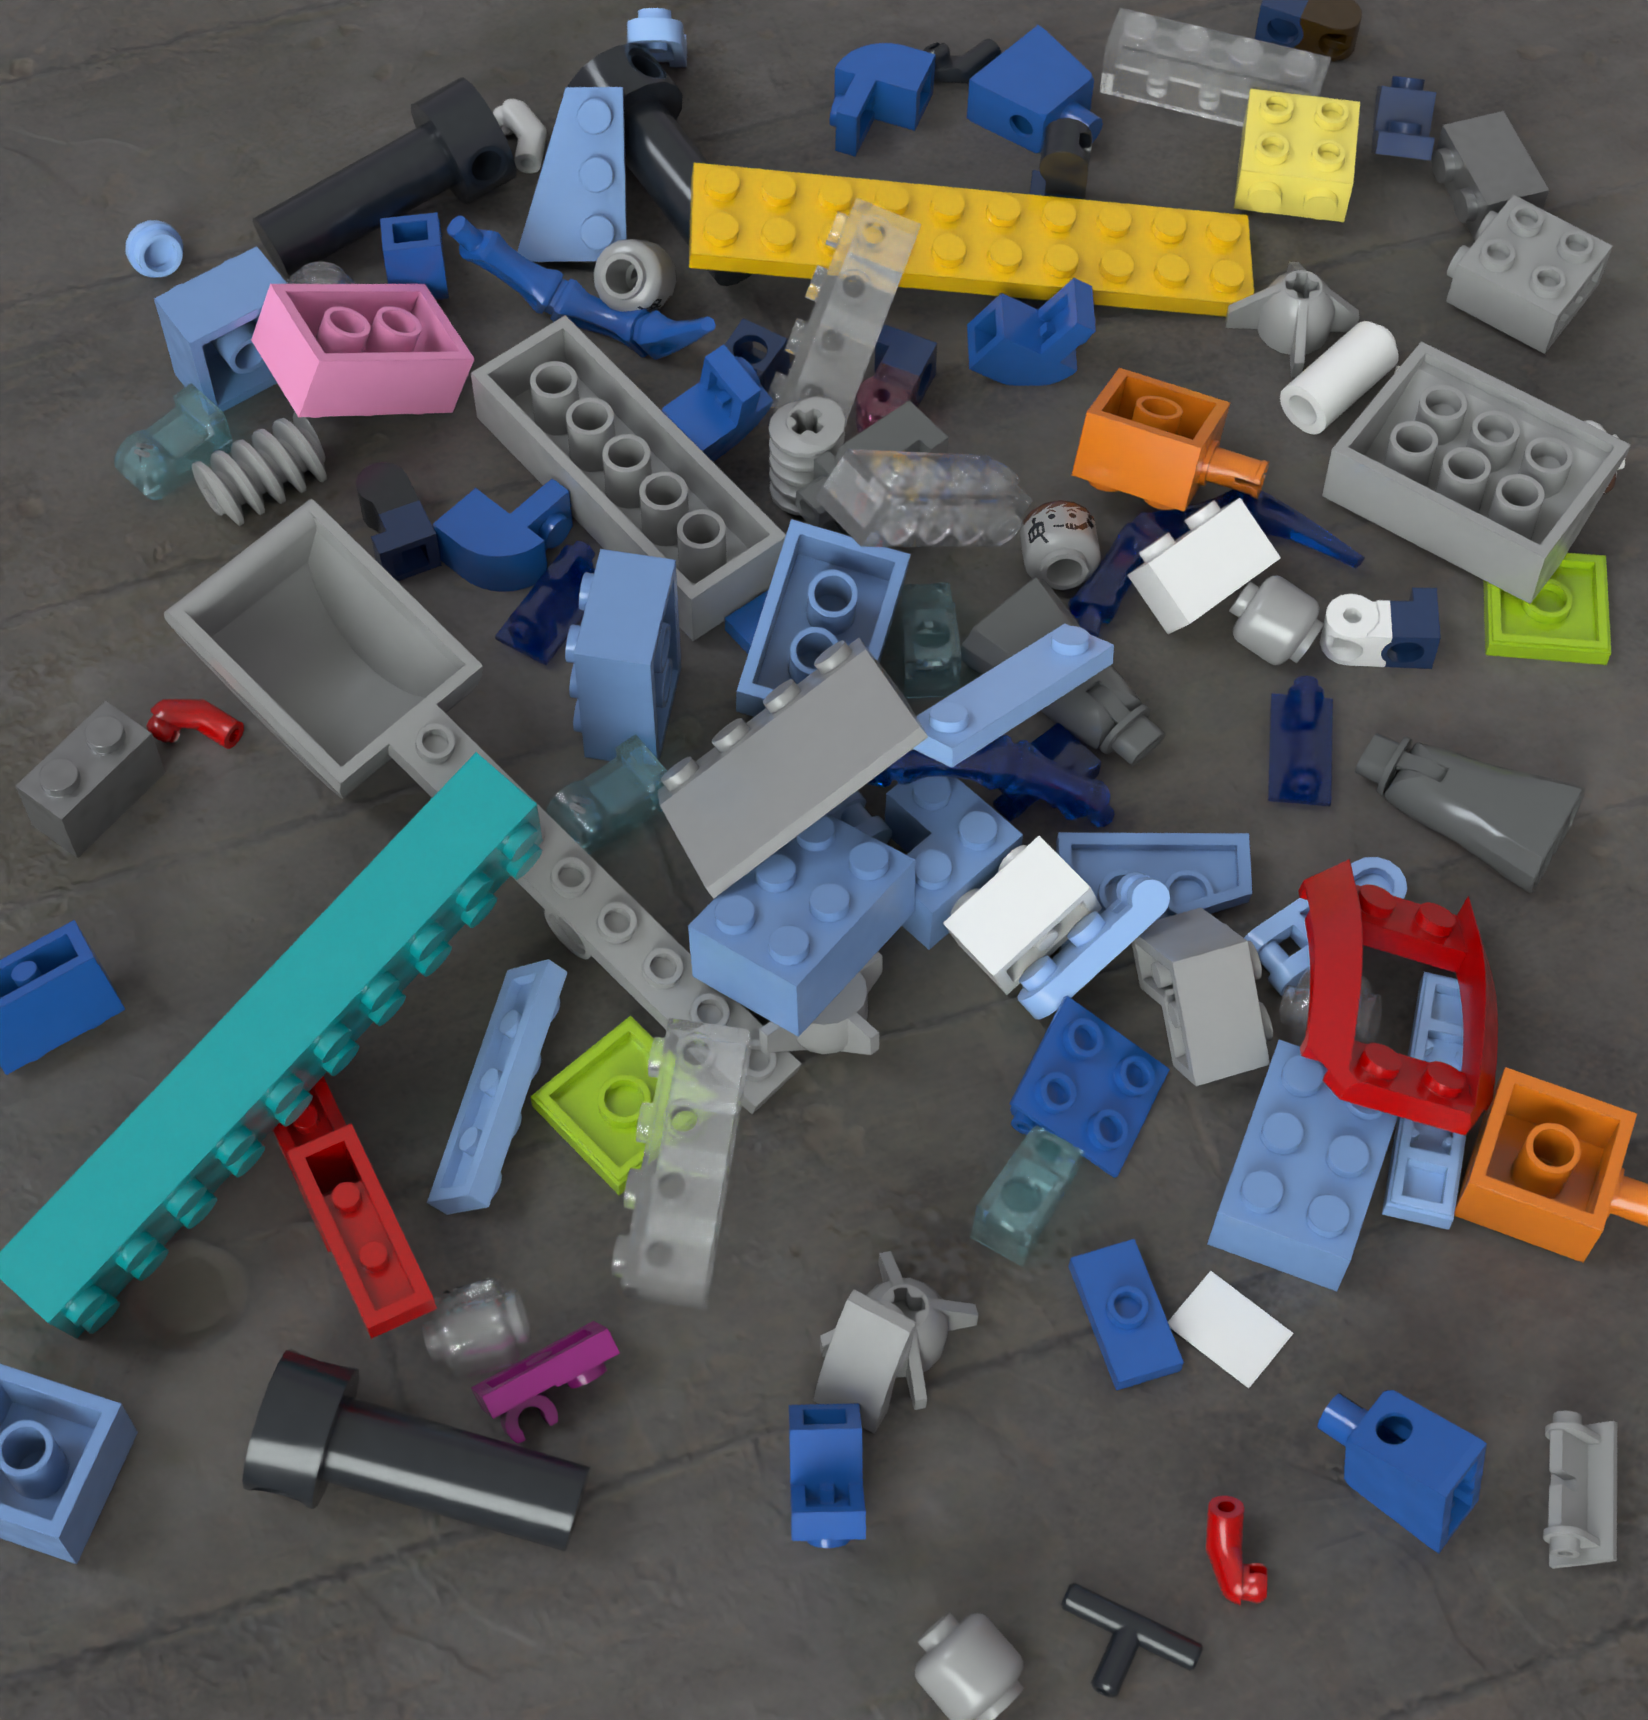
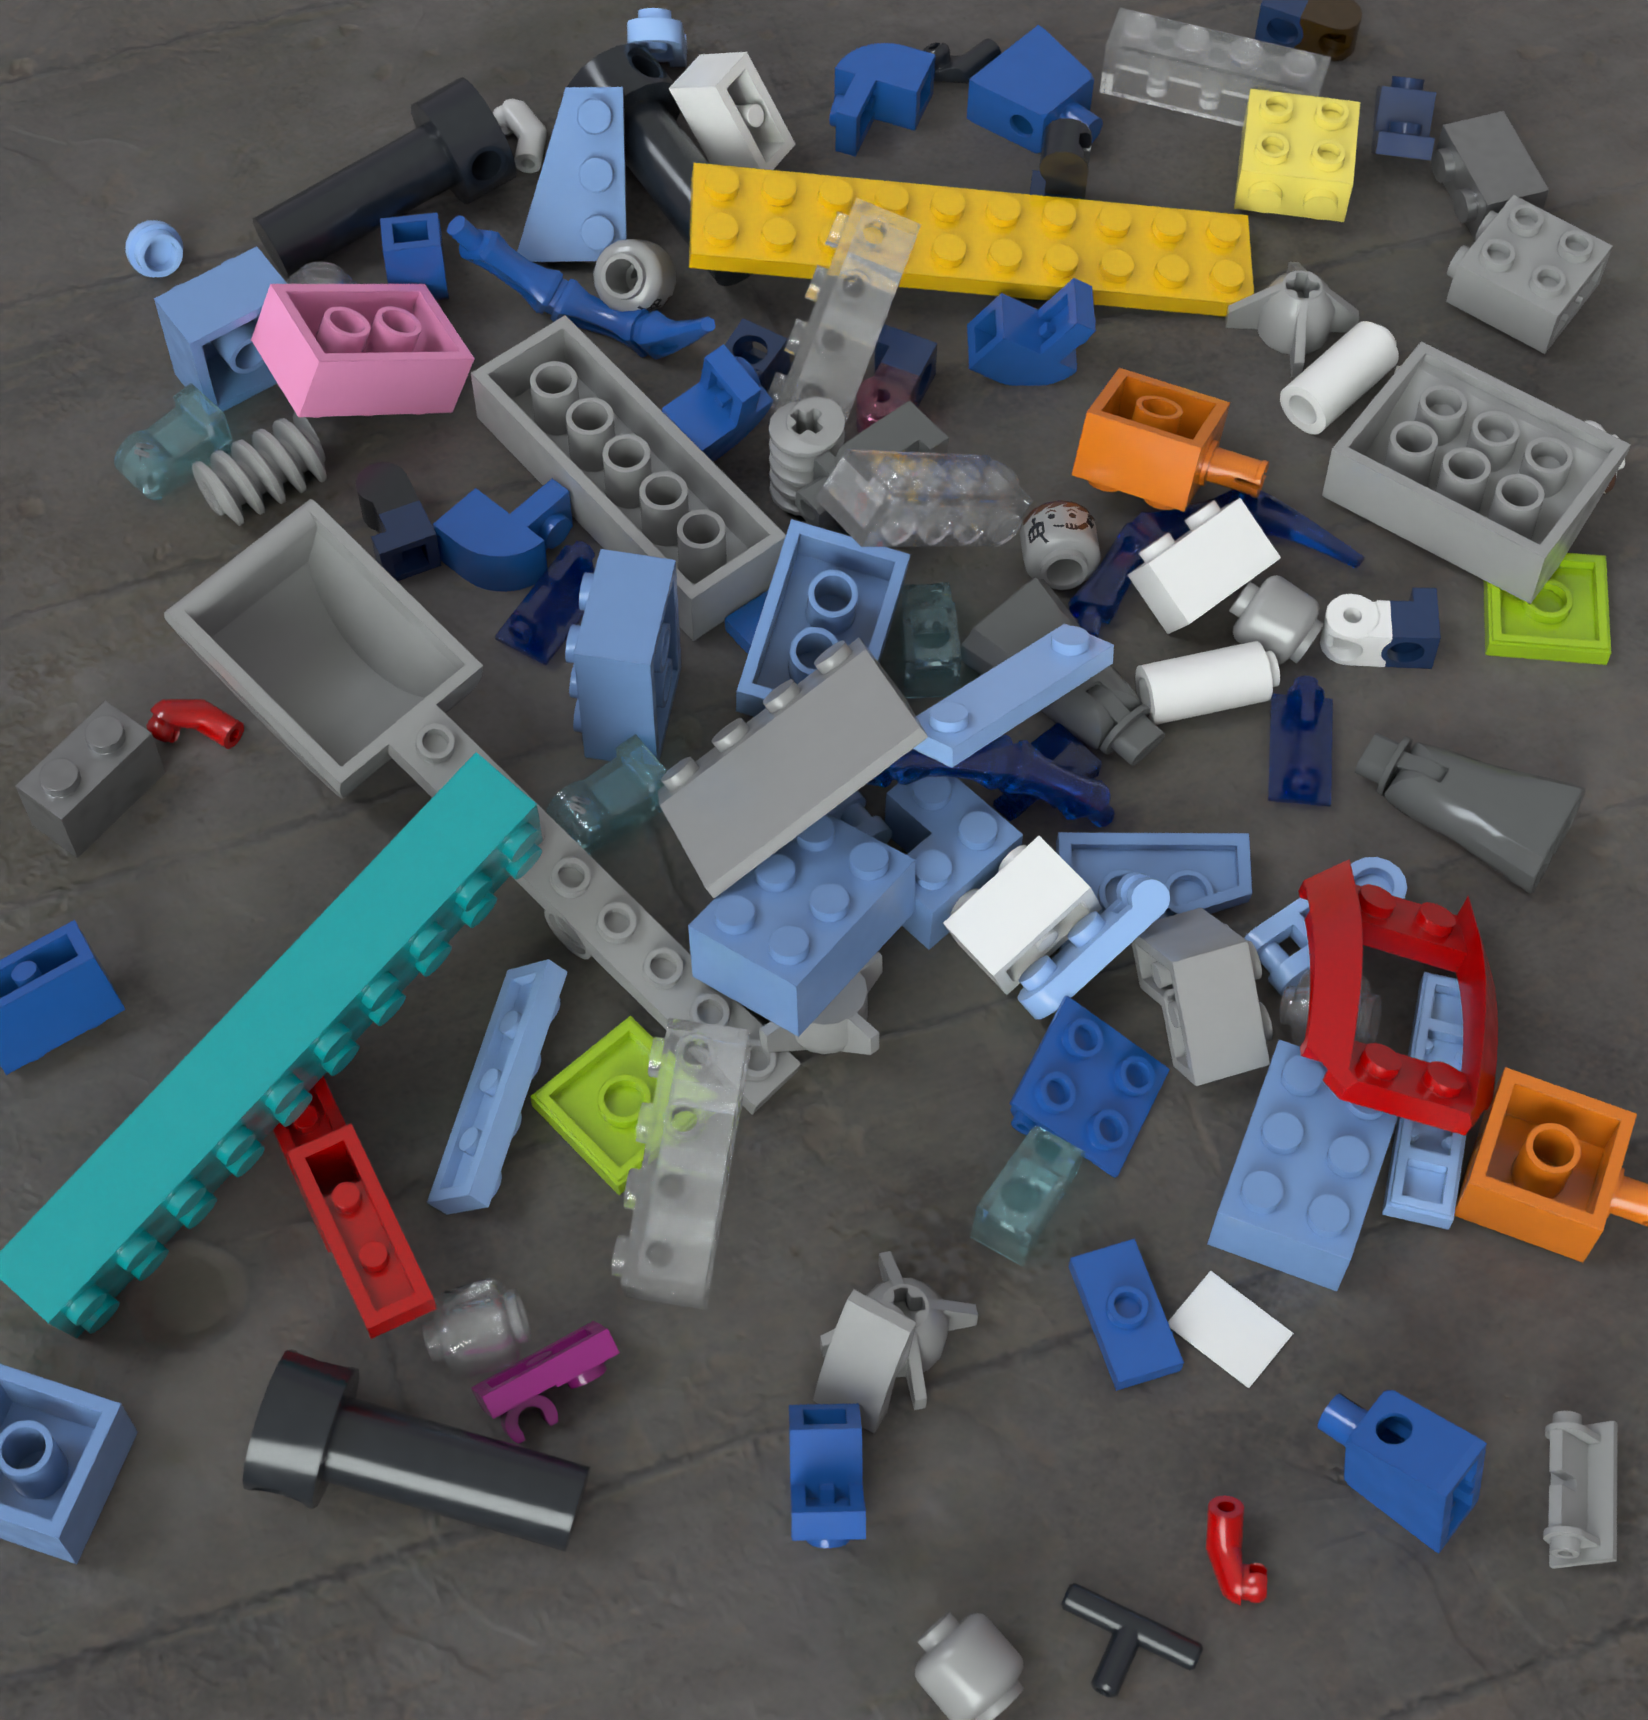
none -> white brick [669,52,796,170]
none -> white brick [1135,641,1280,725]

